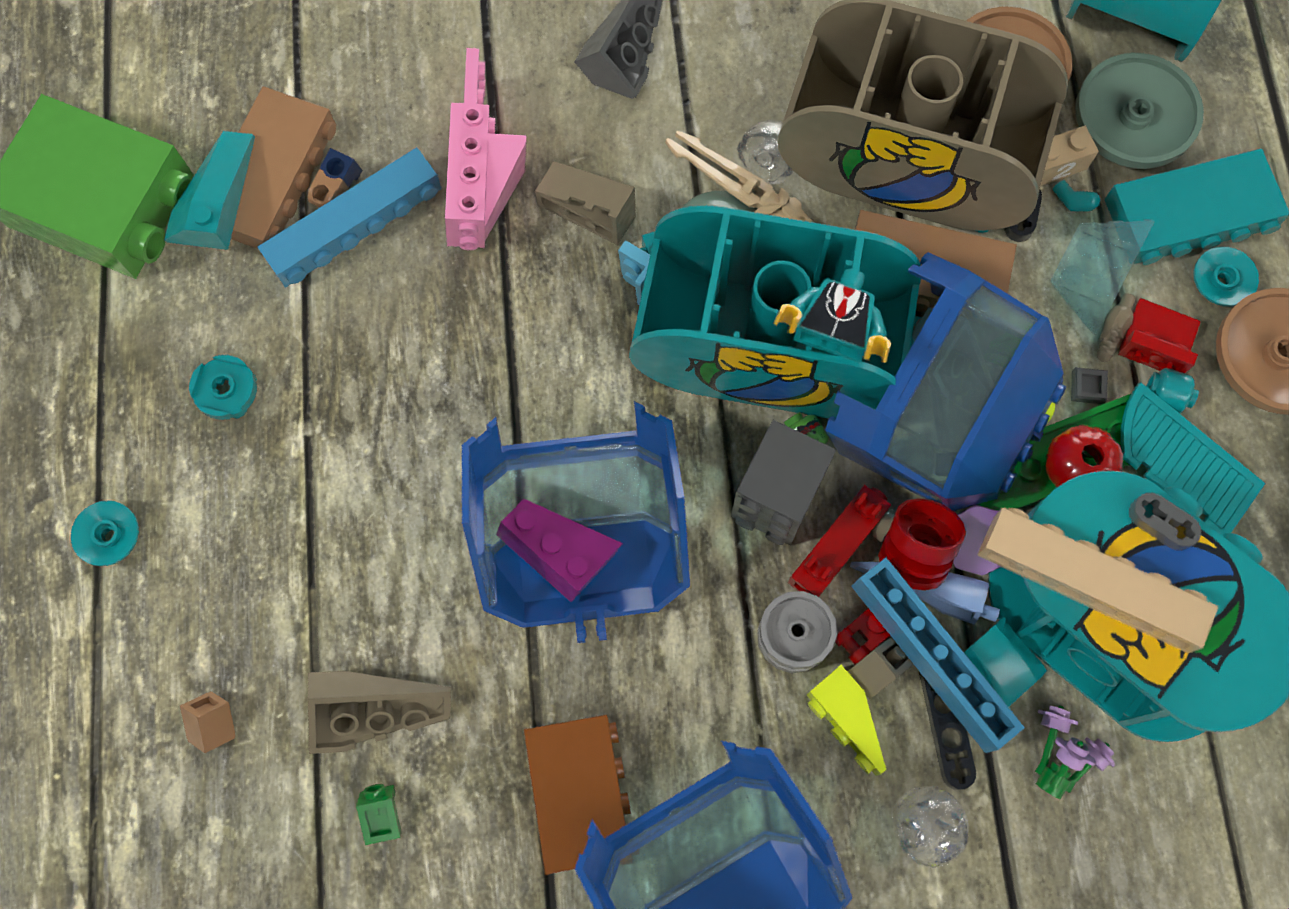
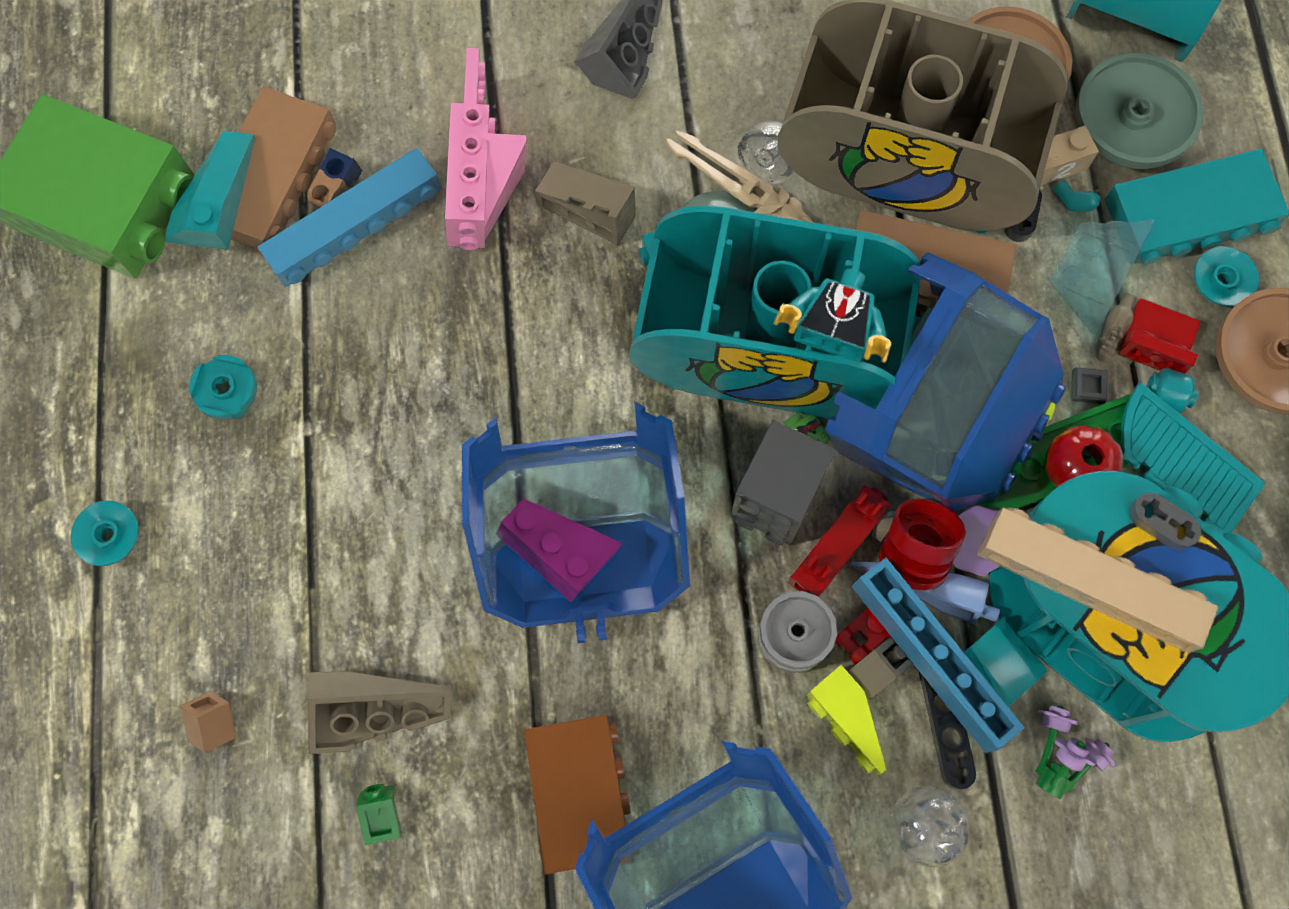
medium azure bracket [618,240,650,305] -> none

